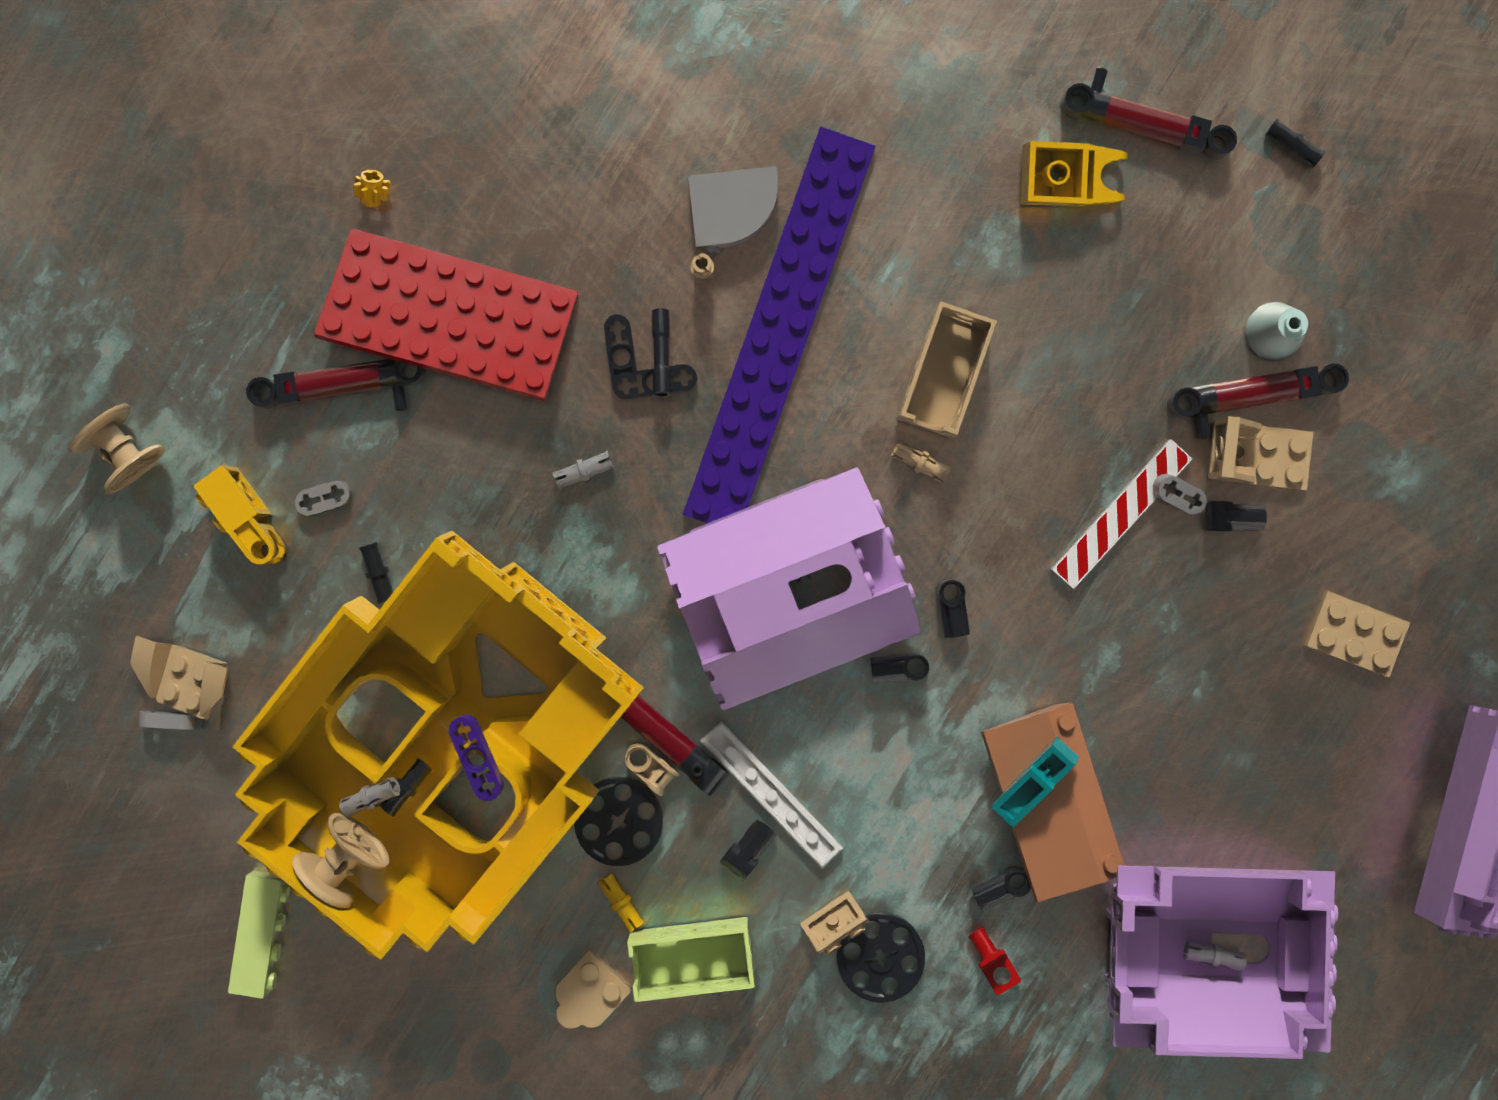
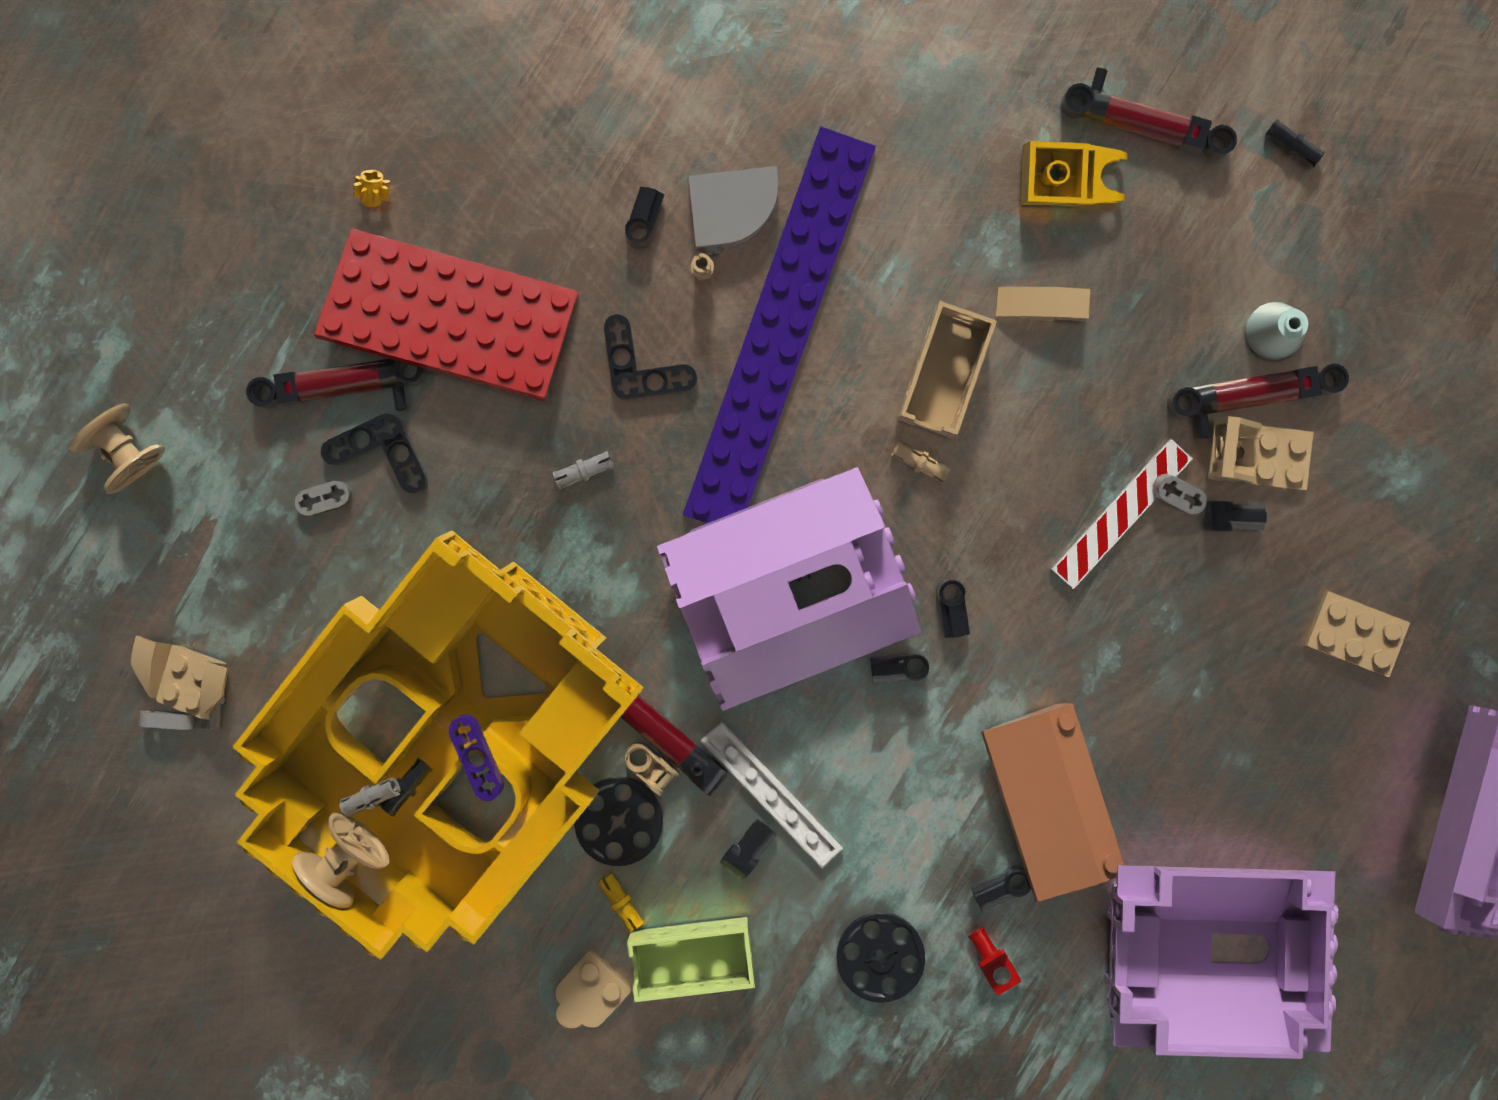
yellow brick [193,465,286,565] -> none
yellowish green brick [228,871,291,999] -> none
black pin [359,542,393,604] -> none
black piece [652,308,671,398] -> none
tan bracket [800,890,869,955] -> none
teal slope [991,737,1079,828] -> none
light grey pin [1183,941,1247,972] -> none
none -> black beam [320,413,428,494]
none -> black piece [625,186,665,249]
none -> tan slope [995,287,1091,321]

